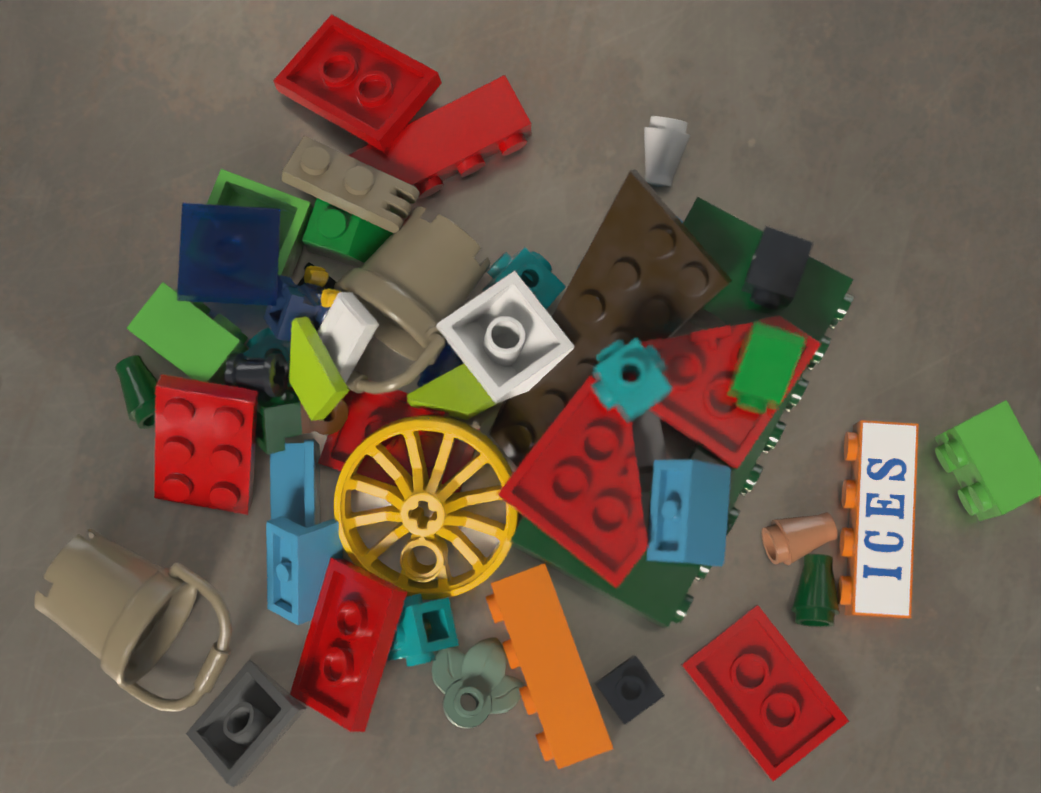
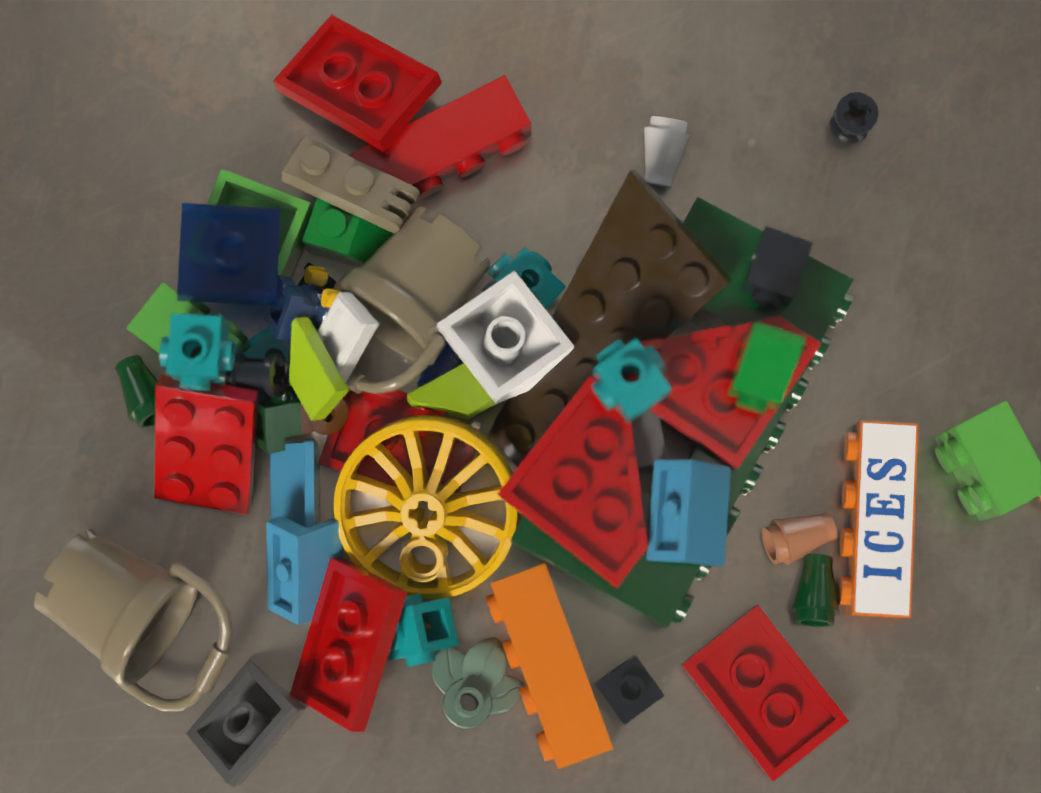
none -> teal brick [160,313,235,390]
none -> black bush [829,92,879,145]

